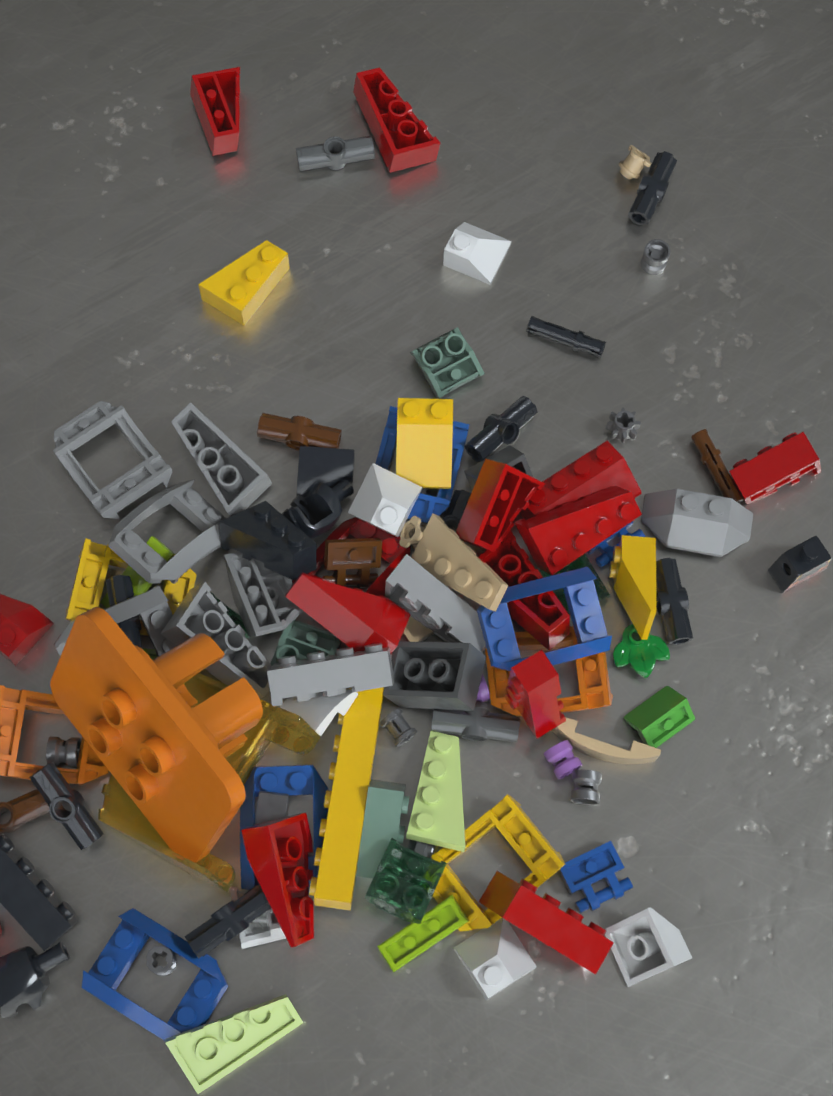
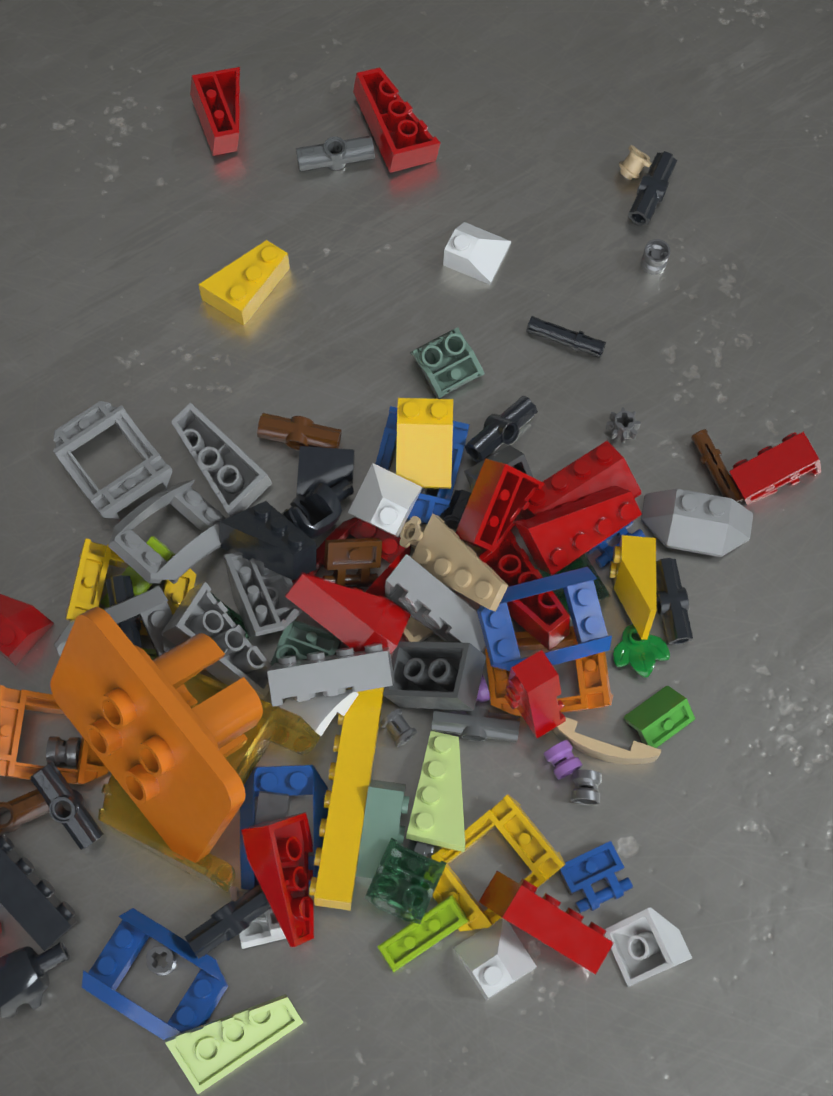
black torso [768,536,832,593] -> none

